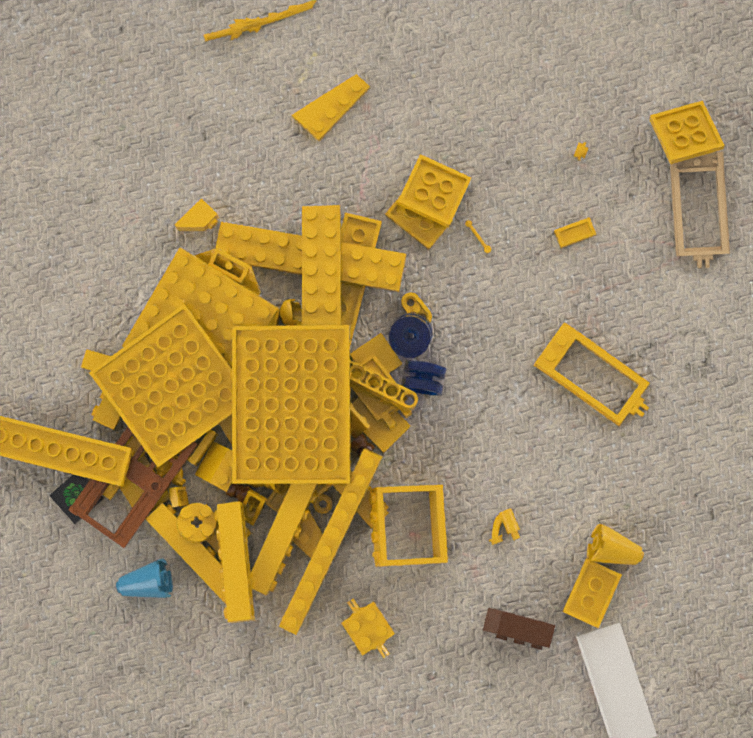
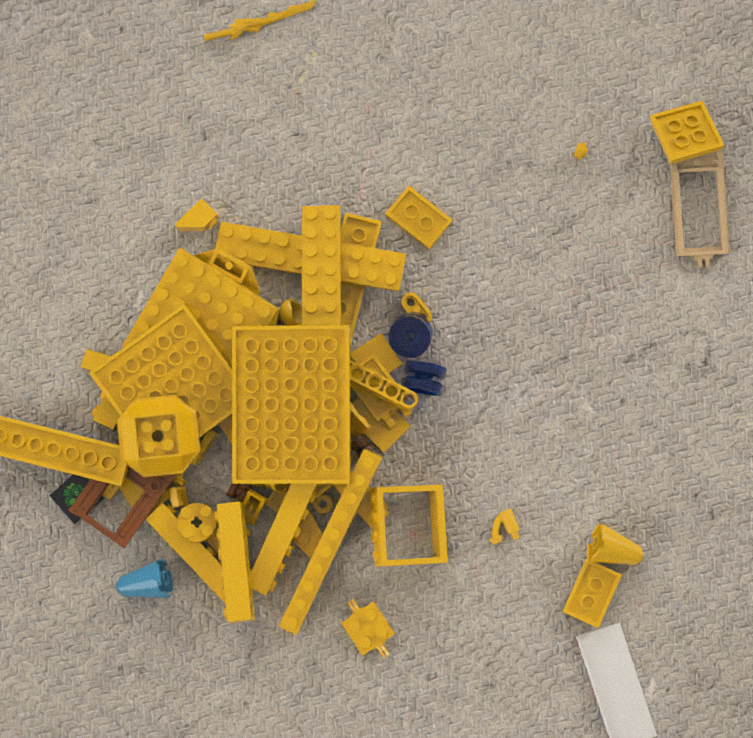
yellow slope [195,441,232,493] -> none
yellow wing [291,74,370,141] -> none
yellow plate [397,154,471,228] -> none
yellow hinge [465,220,491,253] -> none
reddish brown wedge [483,608,555,650] -> none
yellow animal [534,322,650,427] -> none
yellow tile [554,217,596,249] -> none
none -> yellow piece [117,395,200,477]

